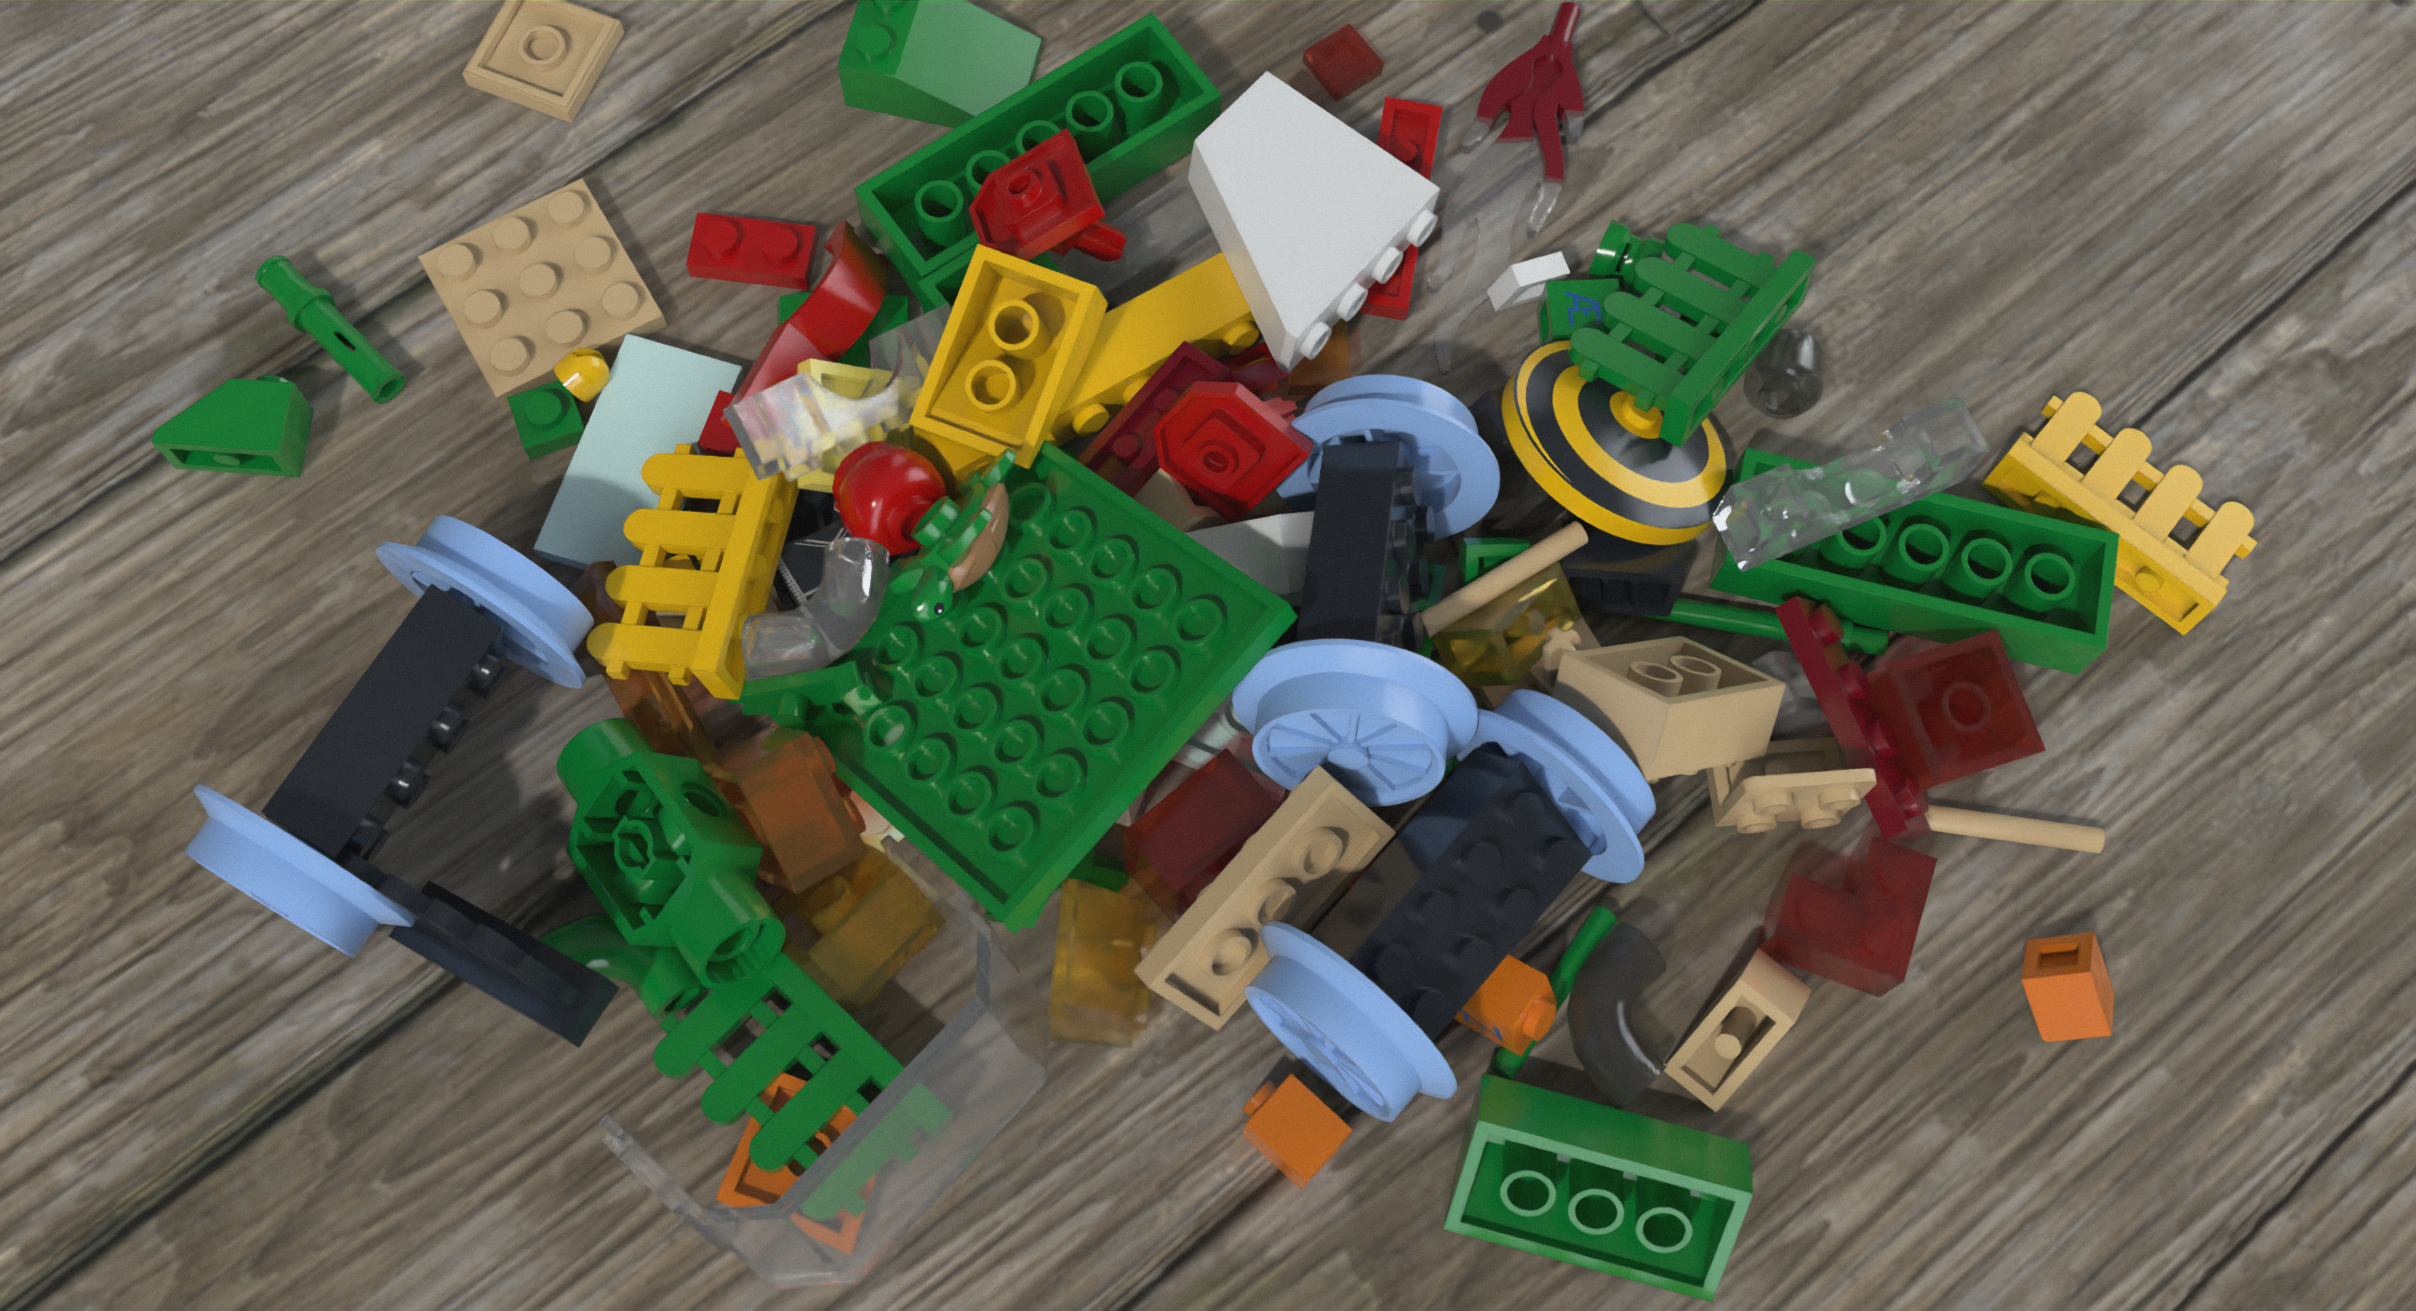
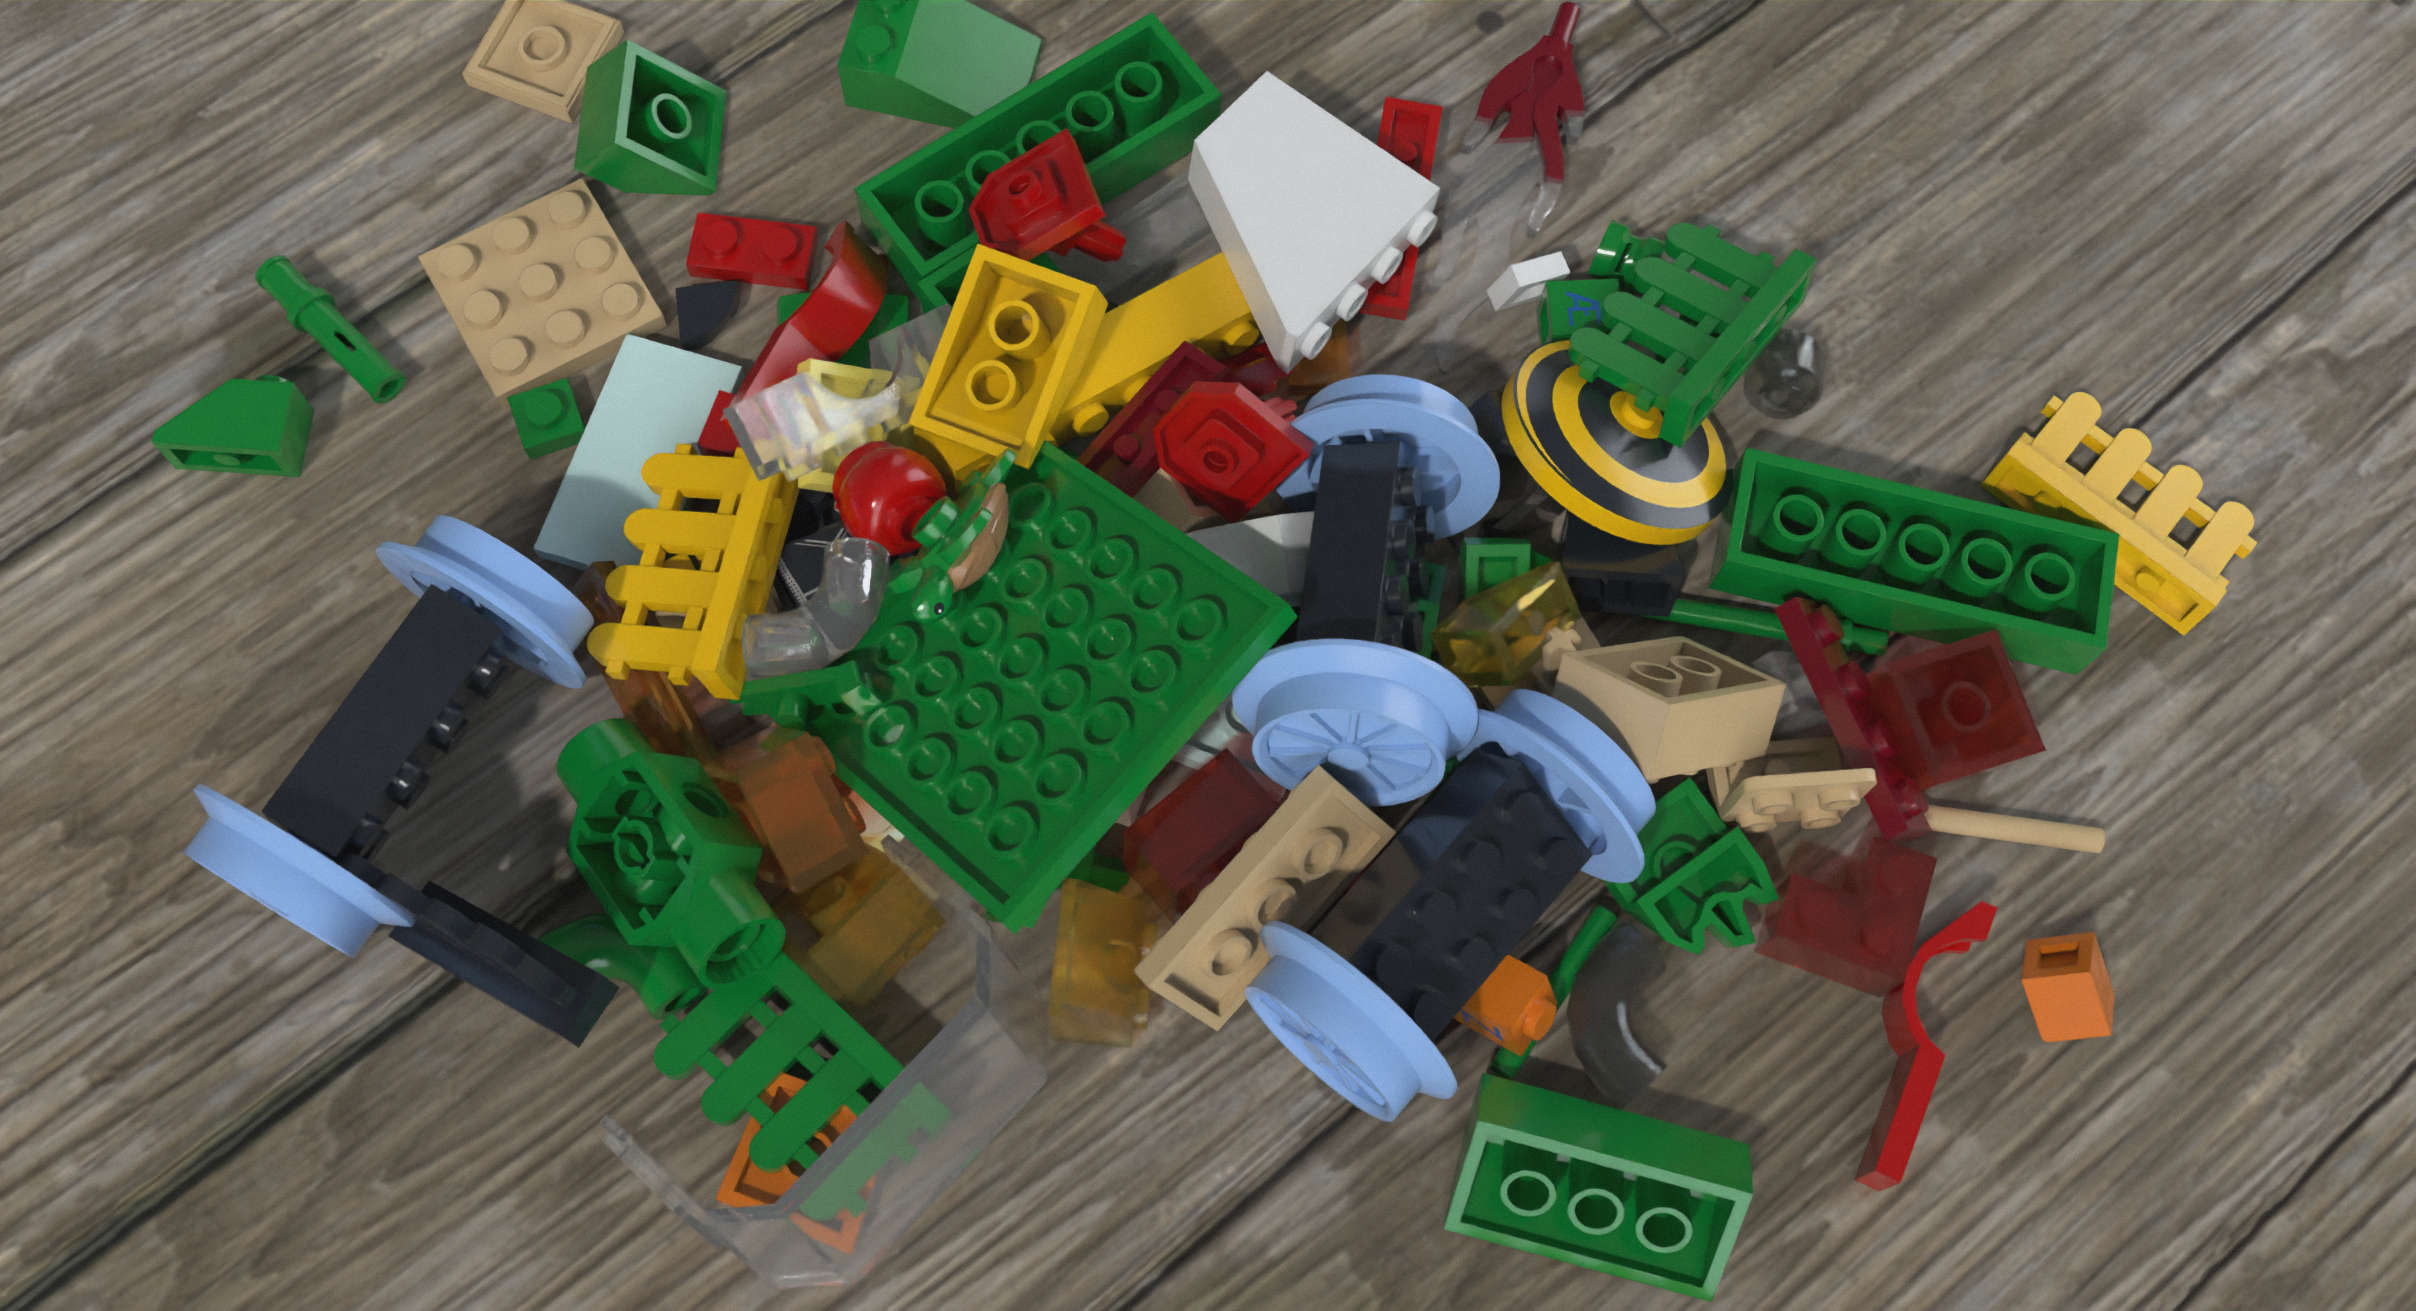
yellow hinge [553,347,609,403] -> none
orange brick [1242,1074,1353,1190] -> none
clear red tile [1302,23,1384,103] -> none
tan bar [1420,521,1588,639] -> none
tan slope [1662,948,1812,1112] -> none
clear arch [1712,394,1991,572] -> none
none -> green slope [574,39,726,196]
none -> black tile [675,280,739,351]
none -> green plate [1601,777,1779,955]
none -> red piece [1855,901,1998,1192]

